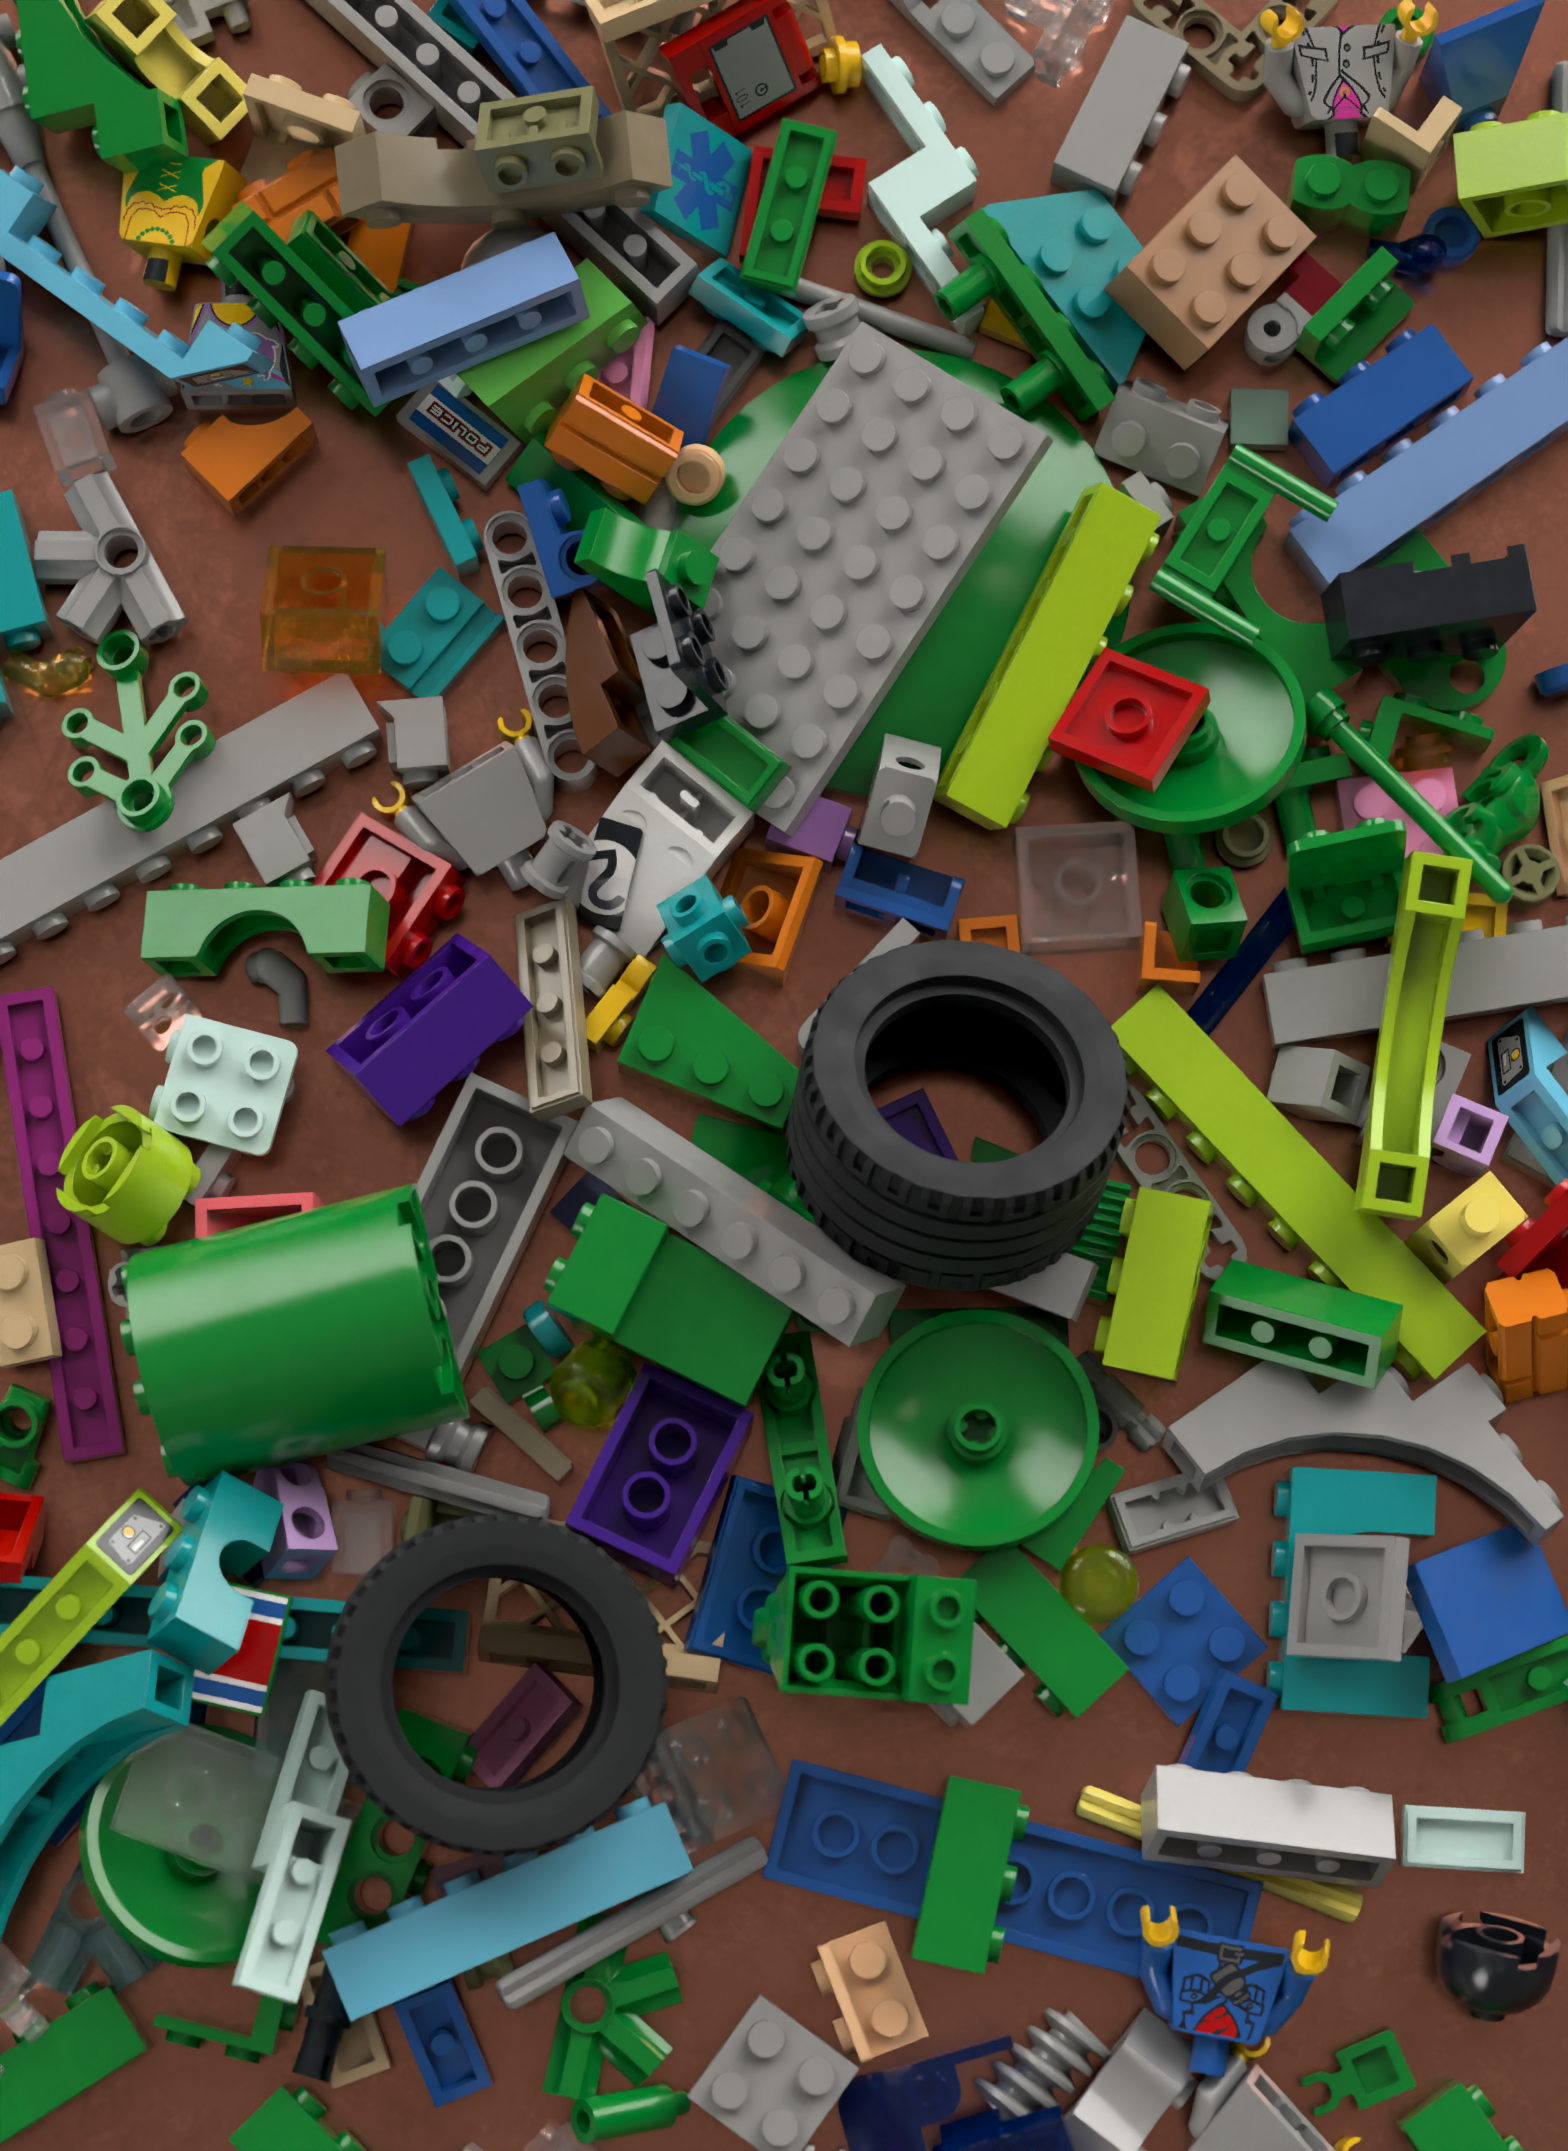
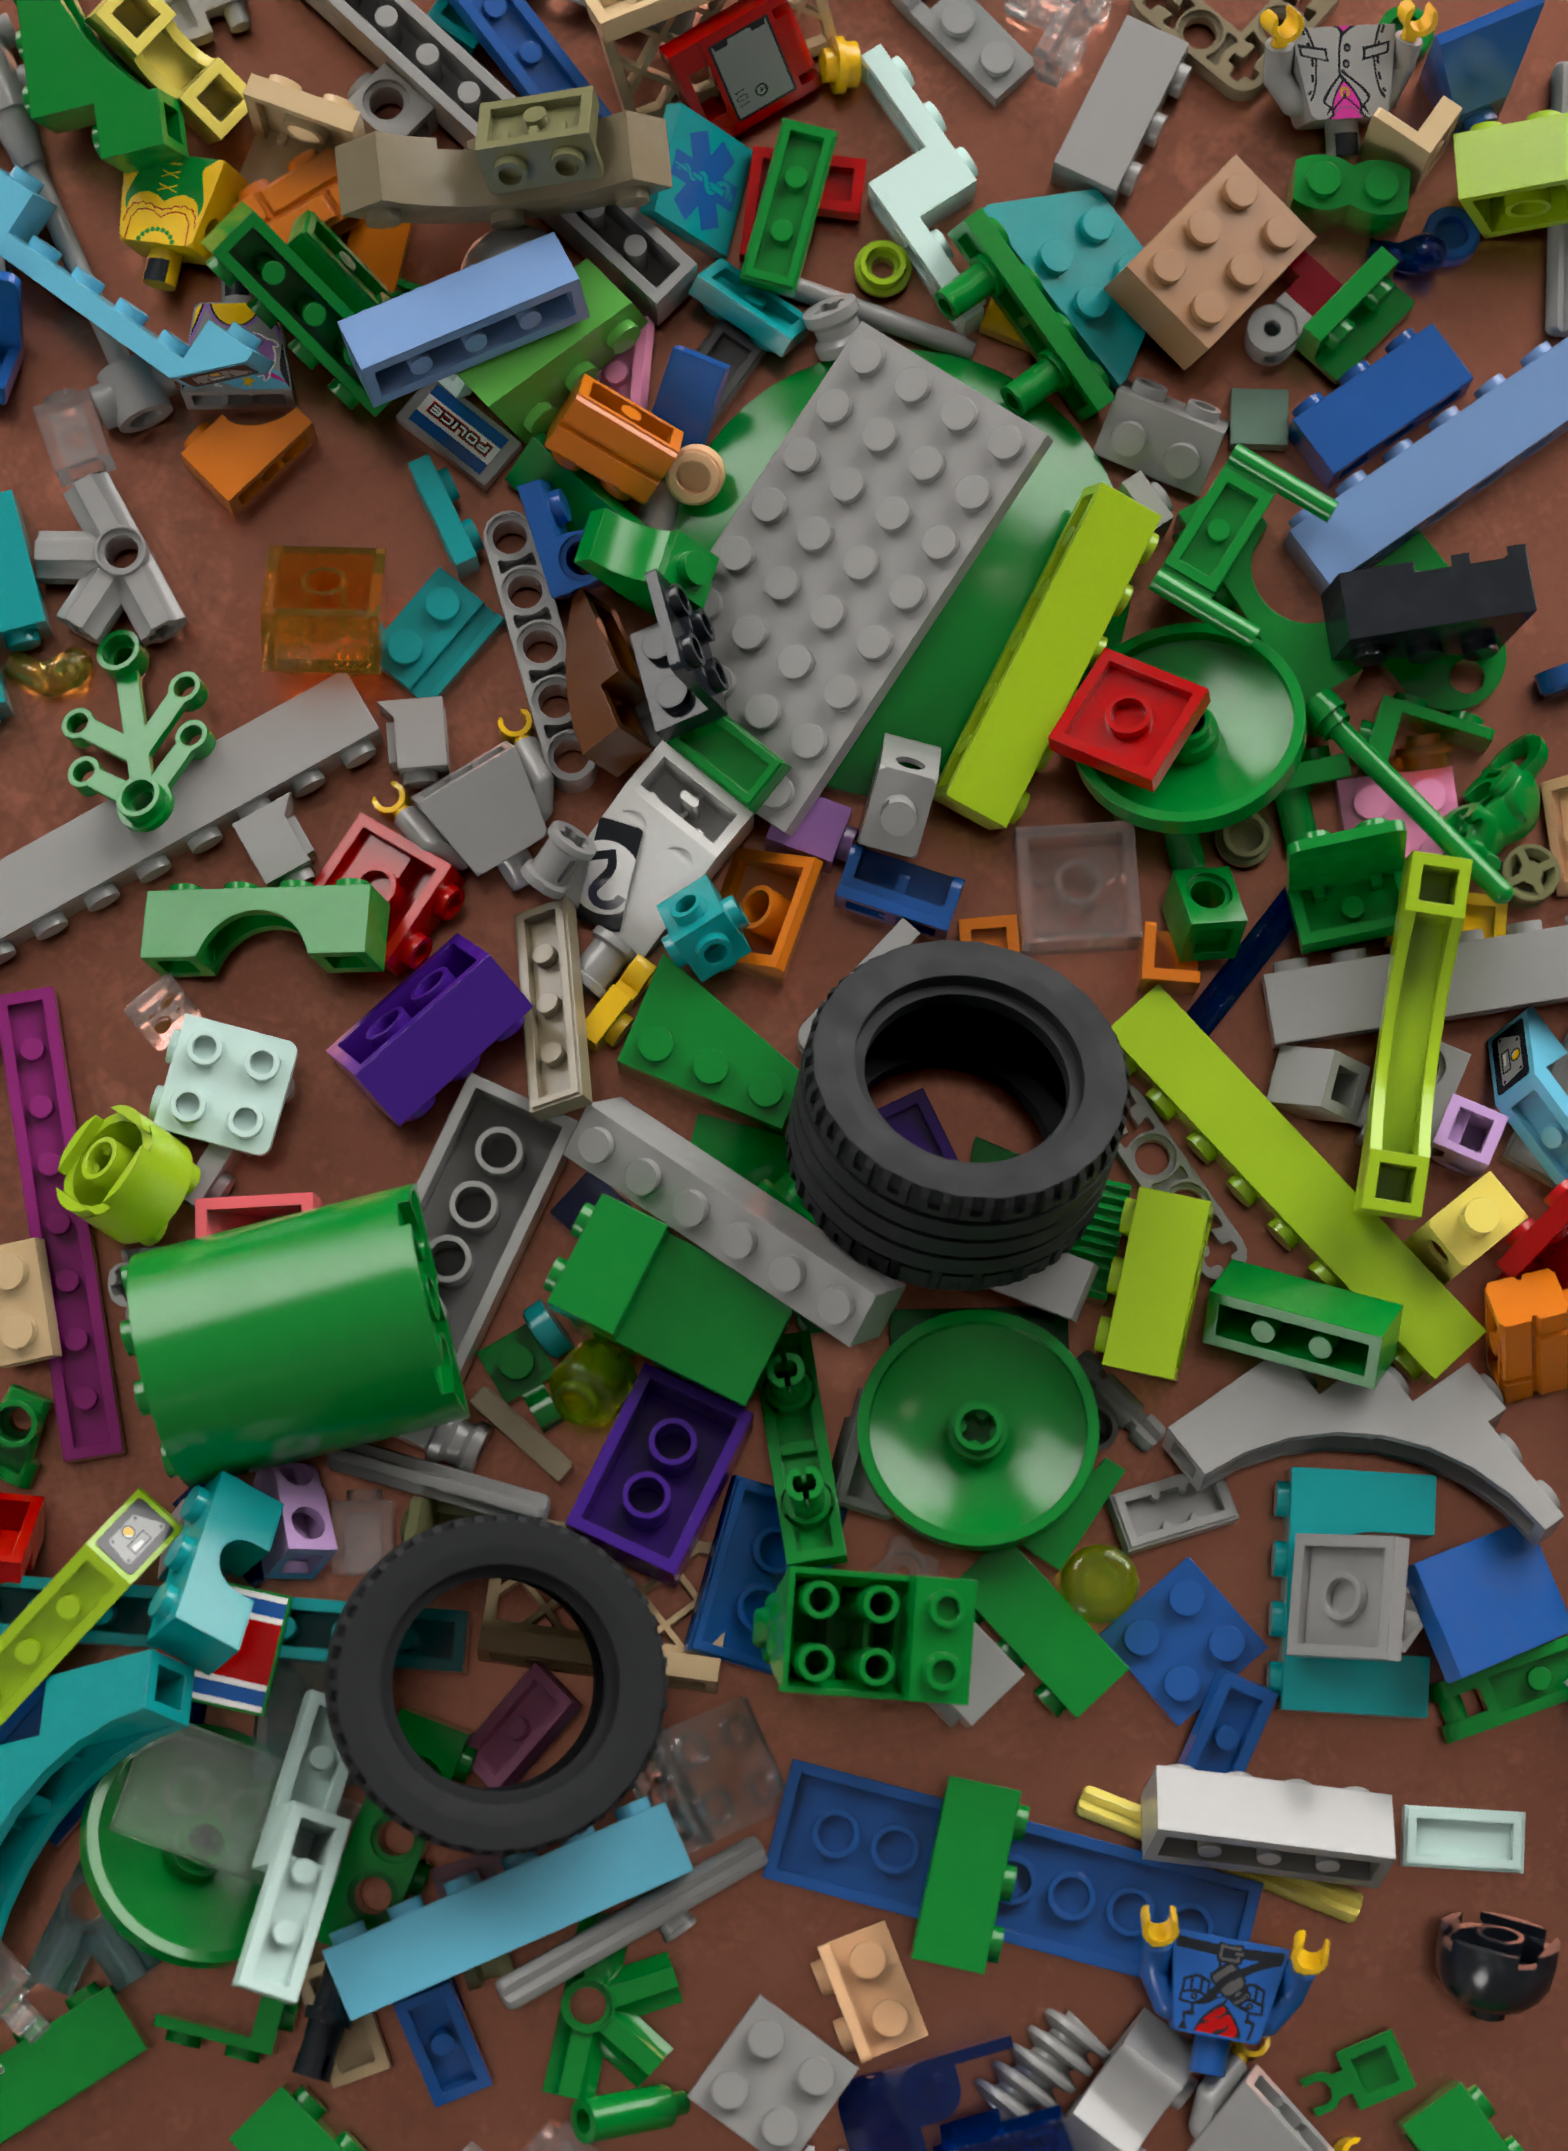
light grey arm [245,947,309,1028] -> none

